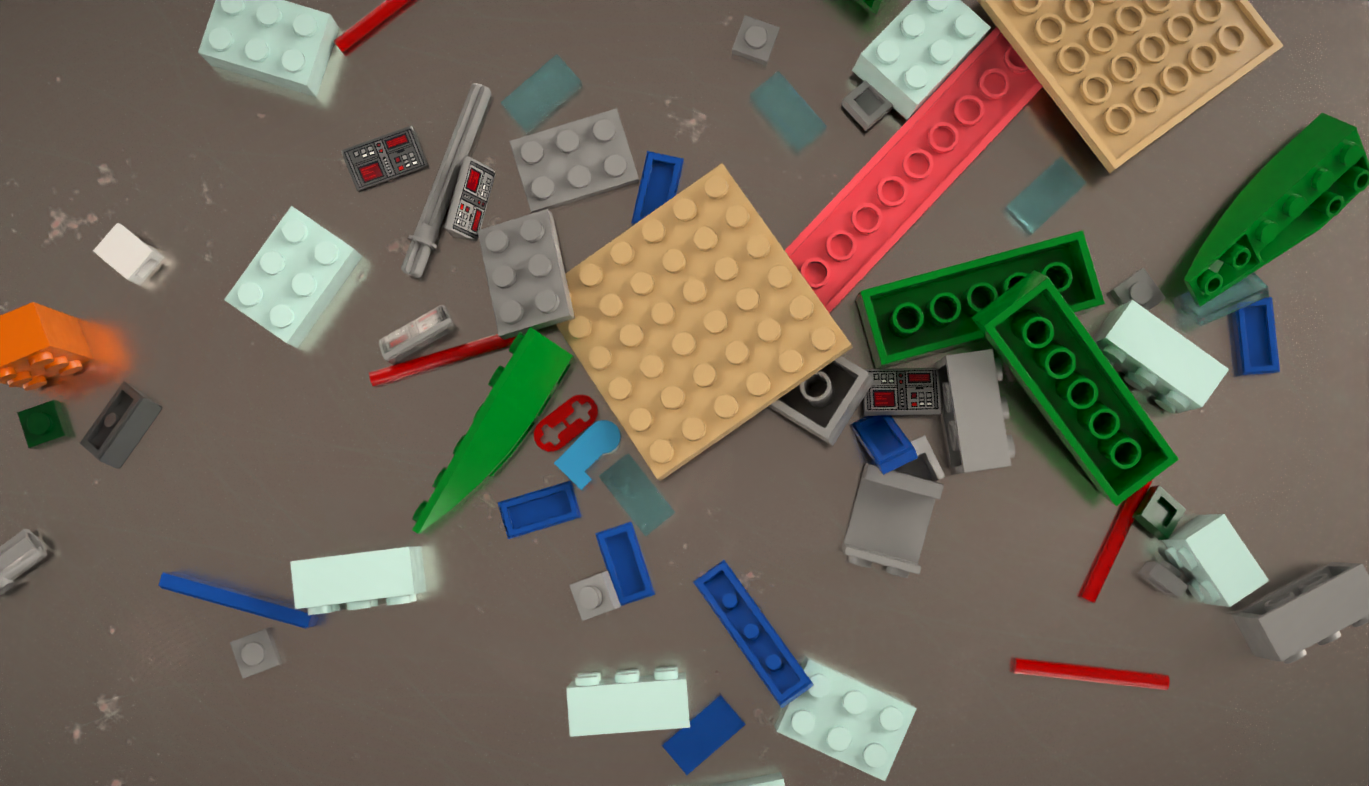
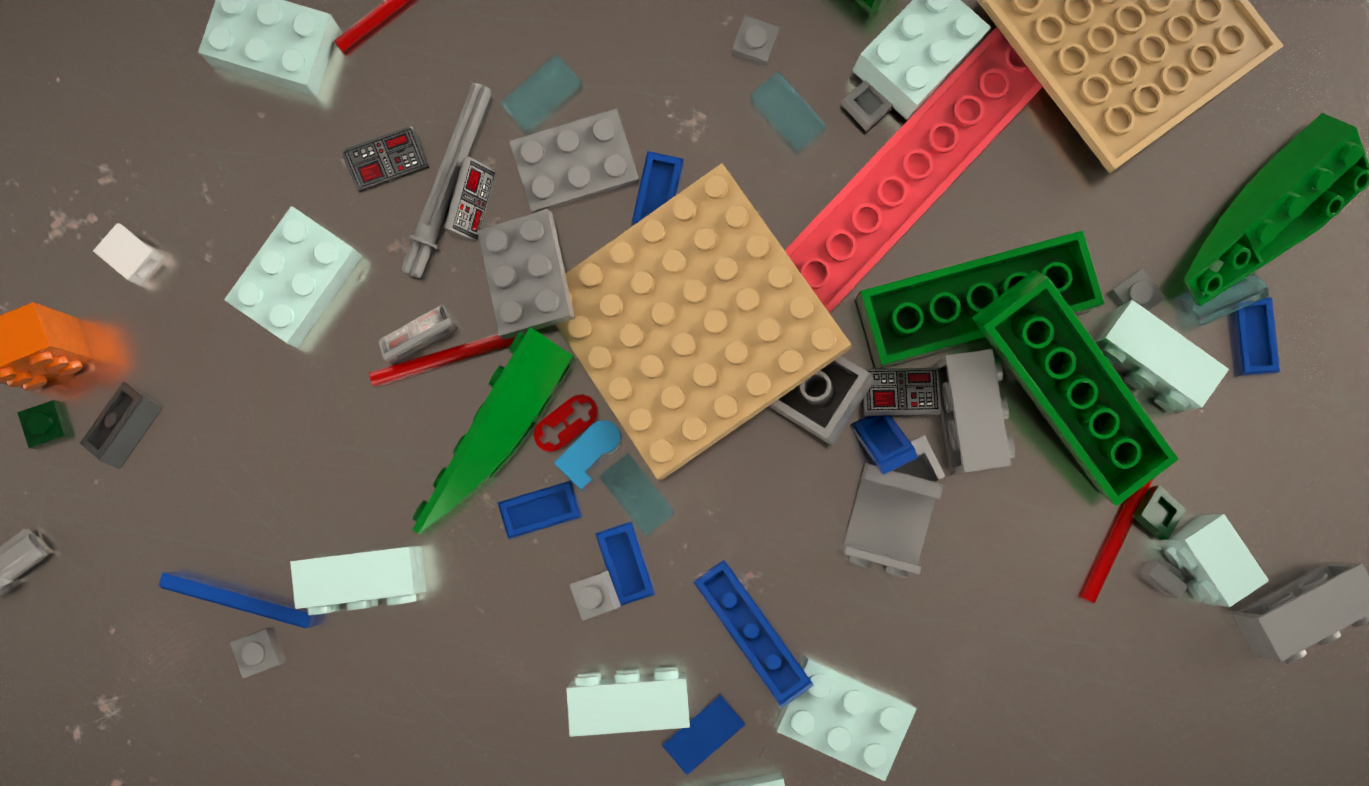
clear light blue tile [1004,156,1086,235] -> none
red bar [1013,658,1170,690] -> none

